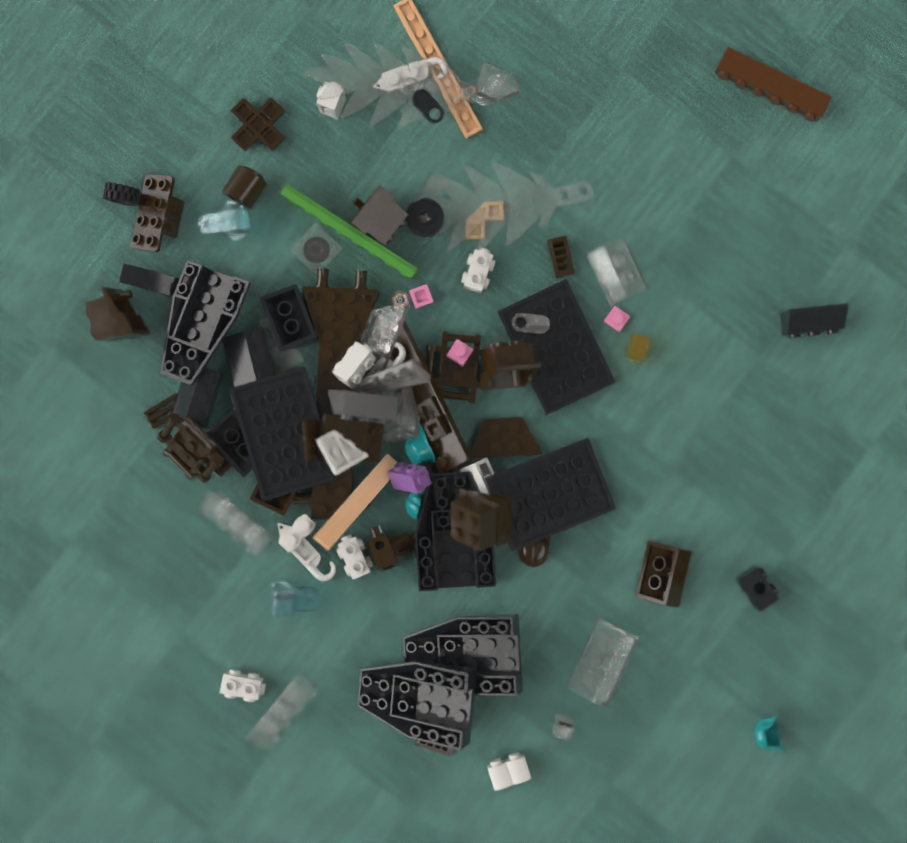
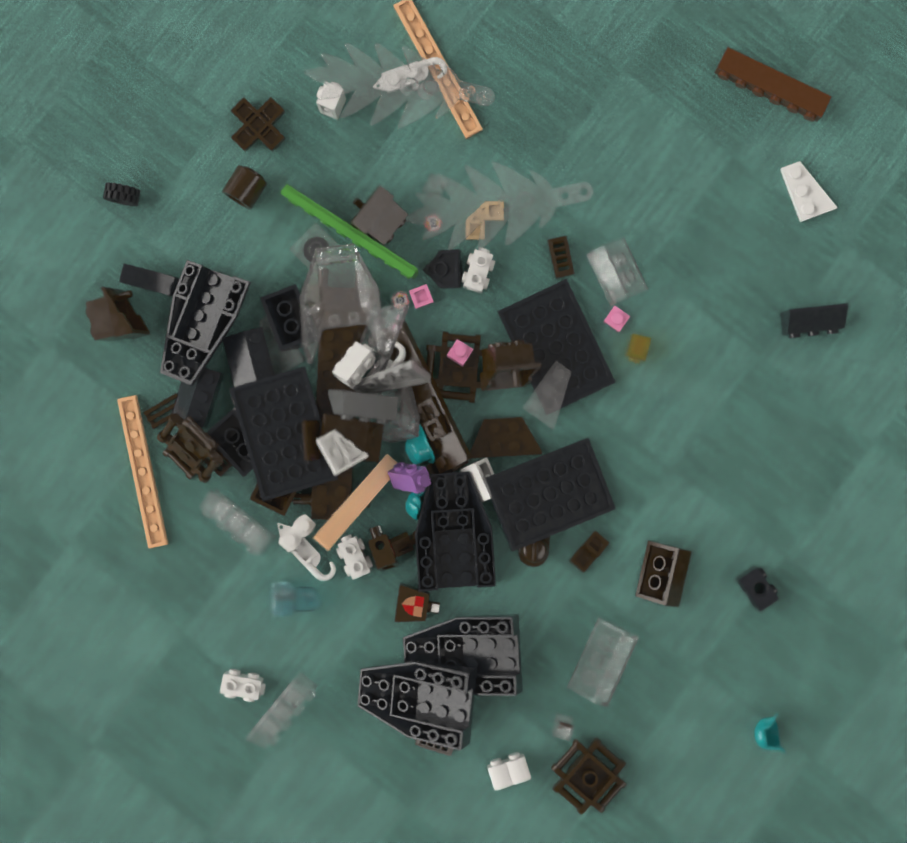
dark brown bracket [130,174,185,252] -> none
clear light blue piece [198,200,251,240] -> none
black plate [406,198,444,238] -> none
black piece [412,89,444,124] -> none
dark brown piece [451,488,512,551] -> none
clear slope [475,60,522,102] -> none
clear piece [512,313,550,334] -> none
none -> light nougat tile [117,395,168,549]
none -> clear windscreen [300,243,387,364]
none -> dark brown torso [394,583,440,622]
none -> black plate [422,249,463,289]
none -> clear wing [522,361,571,430]
none -> dark brown brick [550,737,628,815]
none -> dark brown slope [568,530,609,573]
none -> white wing [780,161,838,222]

